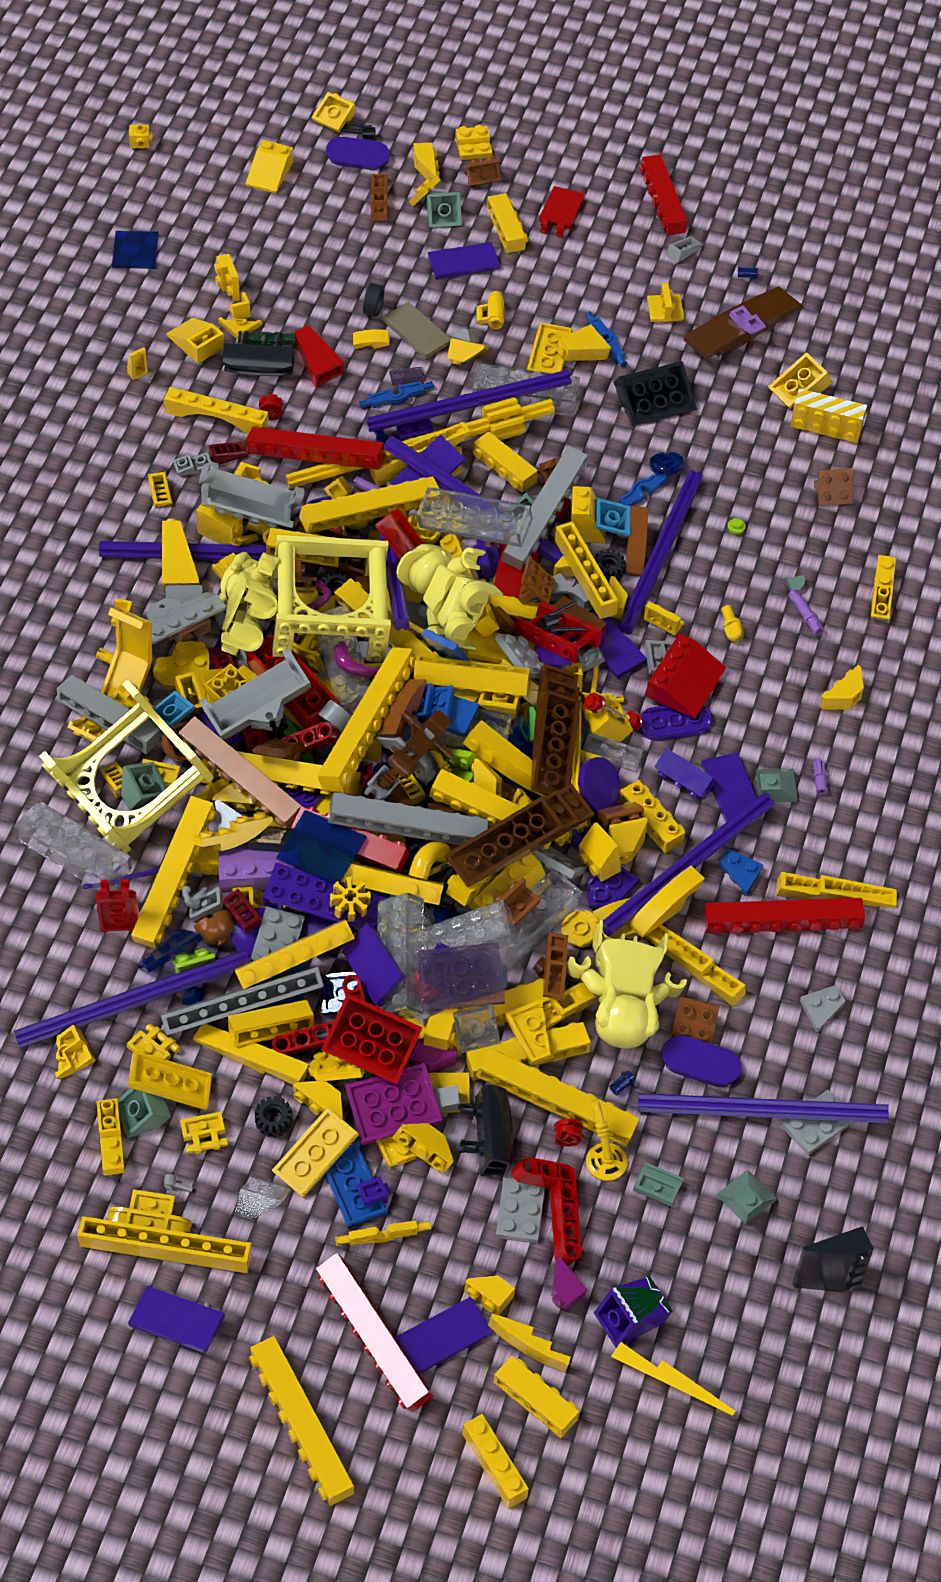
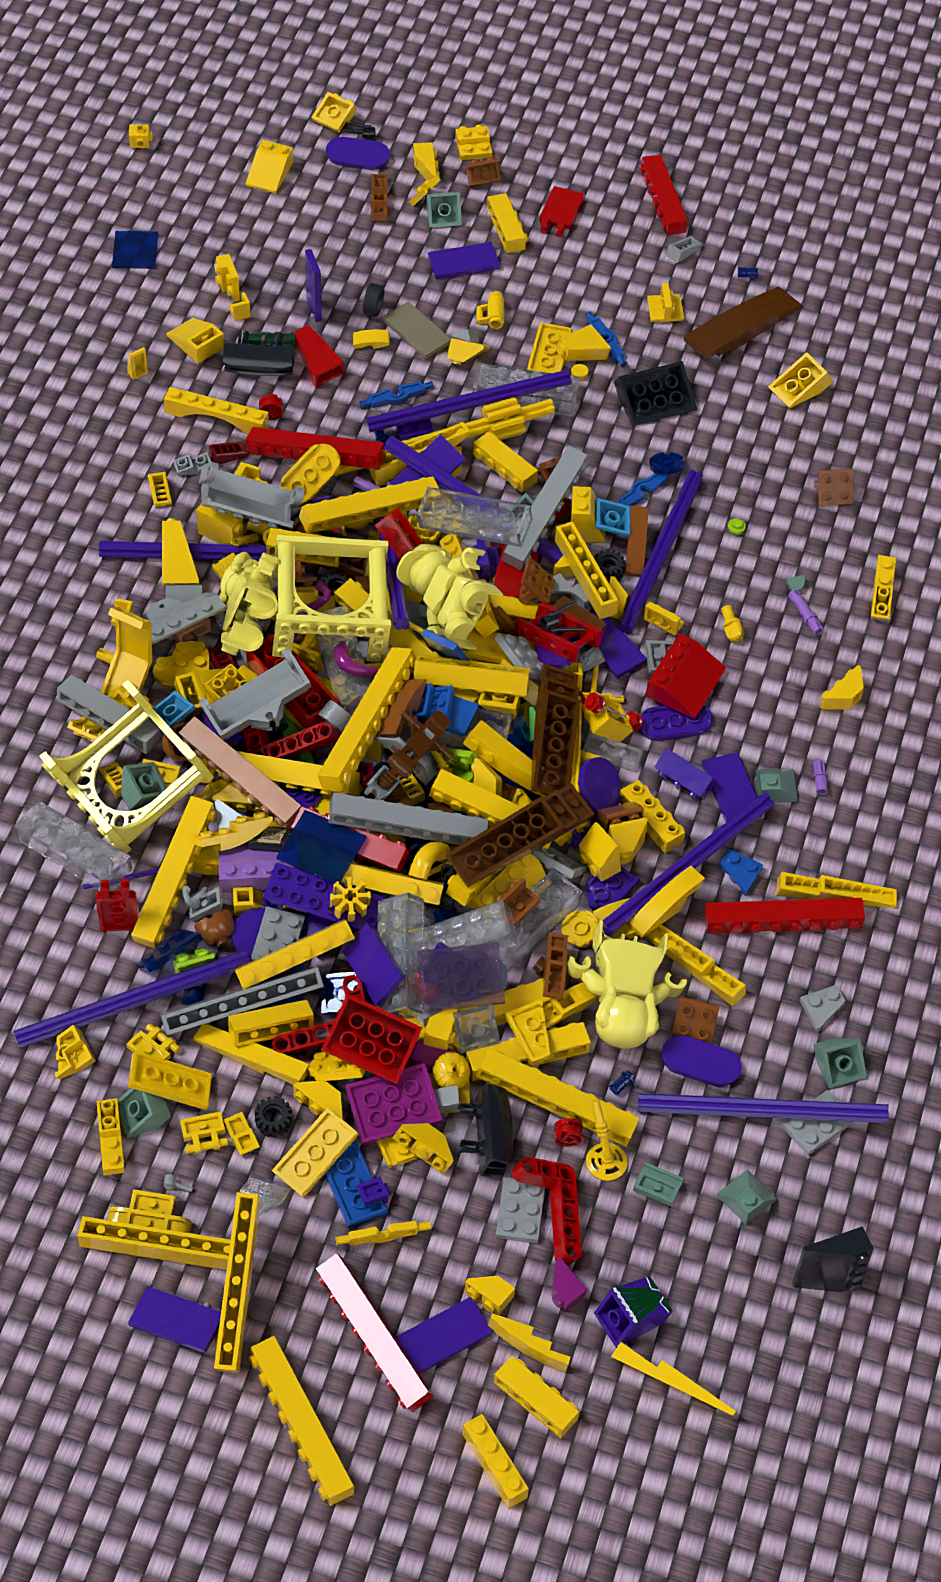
yellow tile [218,317,262,340] -> none
dark red slope [222,889,262,934] -> none
reddish brown slope [252,737,306,762] -> none
yellow panel [324,475,352,499] -> none
clear purple tile [389,367,426,385] -> none
medium lavender slope [729,305,766,334] -> none
yellow brick [790,388,867,443] -> none
none -> yellow brick [214,1192,261,1373]
none -> yellow slope [223,1112,260,1156]
none -> yellow tile [280,444,340,505]
none -> dark purple tile [305,249,322,322]
none -> yellow hair [433,1052,471,1090]
none -> yellow tile [571,364,588,381]
none -> sand green slope [813,1038,867,1088]

